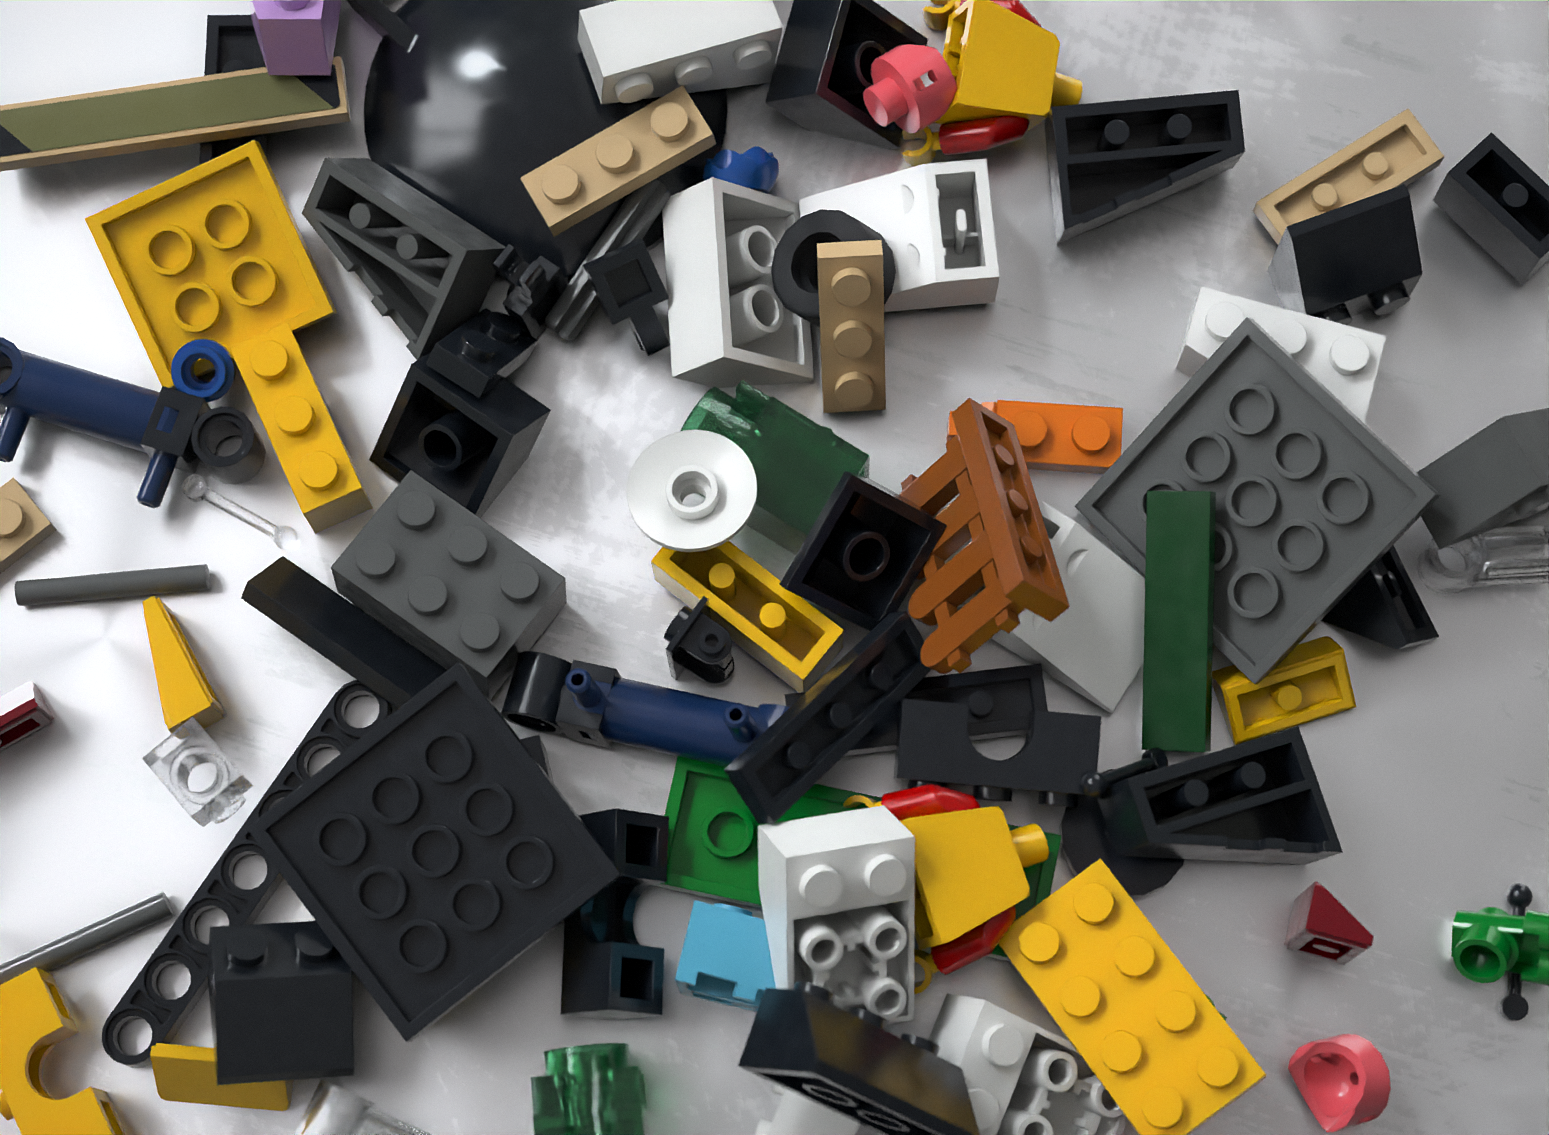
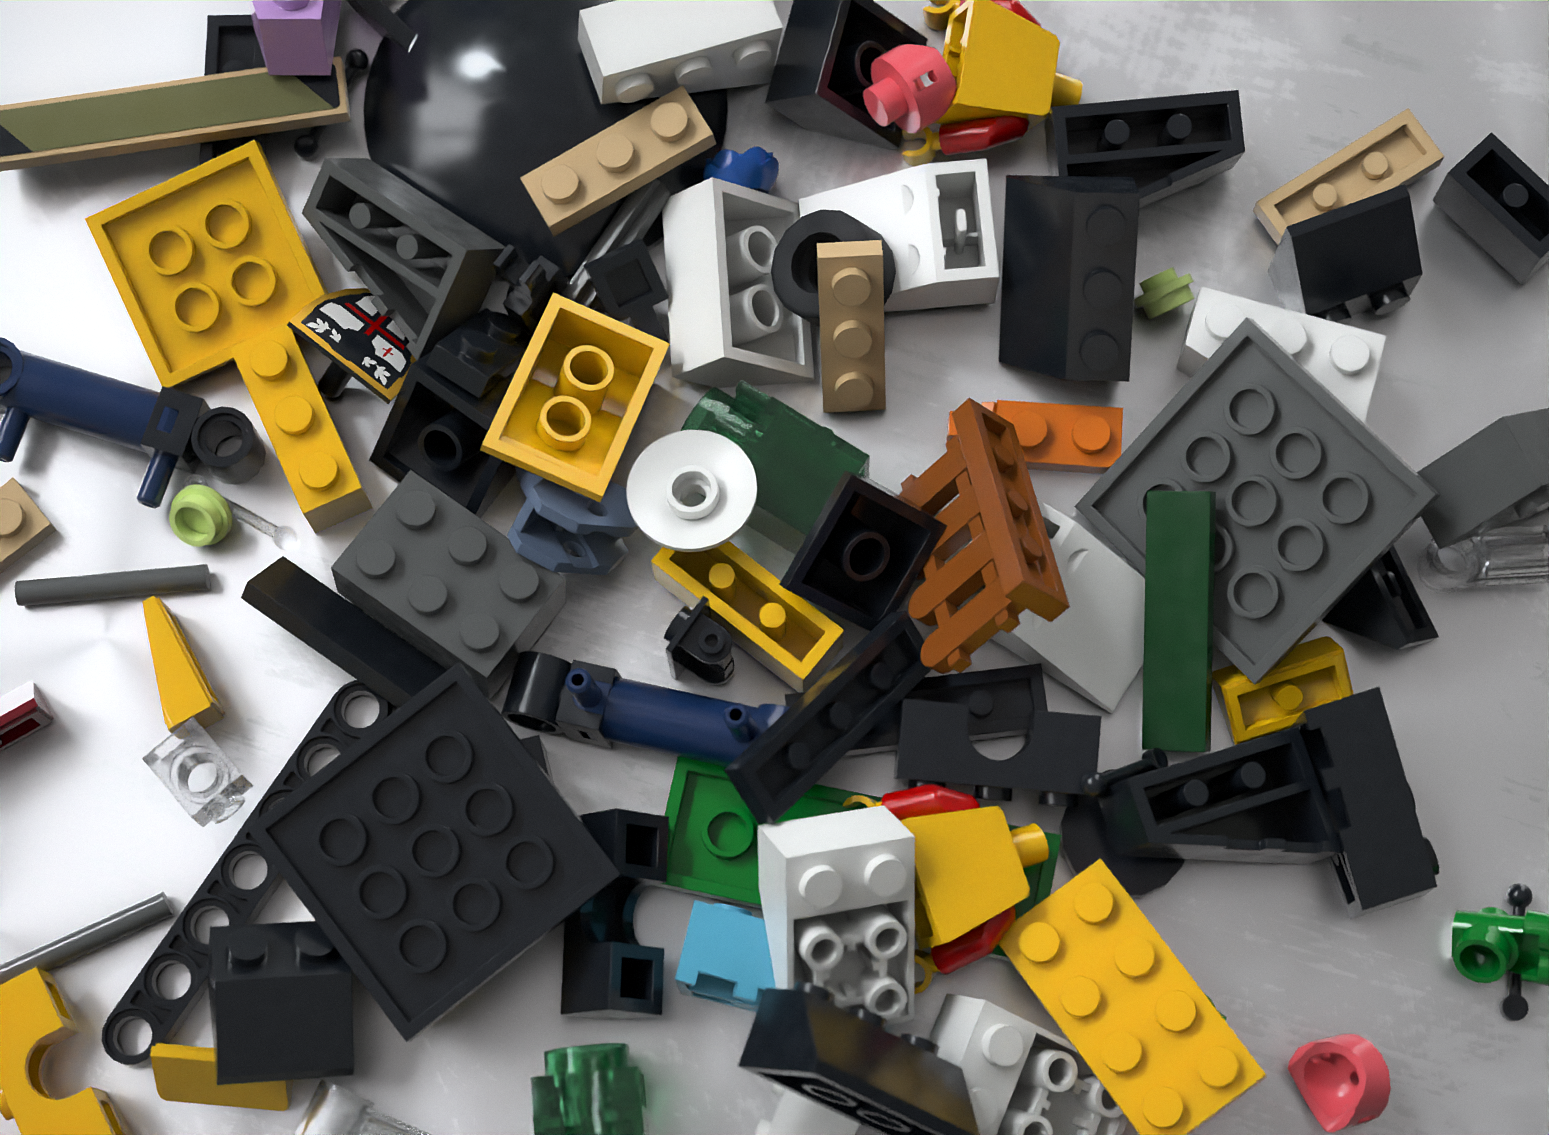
blue plate [171,339,236,402] -> none
dark red slope [1284,881,1374,964] -> none
none -> yellowish green plate [169,484,232,547]
none -> shield [287,288,417,404]
none -> black hinge [294,49,369,162]
none -> yellow slope [480,292,670,502]
none -> sand blue hinge [507,466,638,575]
none -> black slope [998,175,1140,382]
none -> yellowish green plate [1134,267,1195,320]
none -> black wedge [1289,687,1439,919]

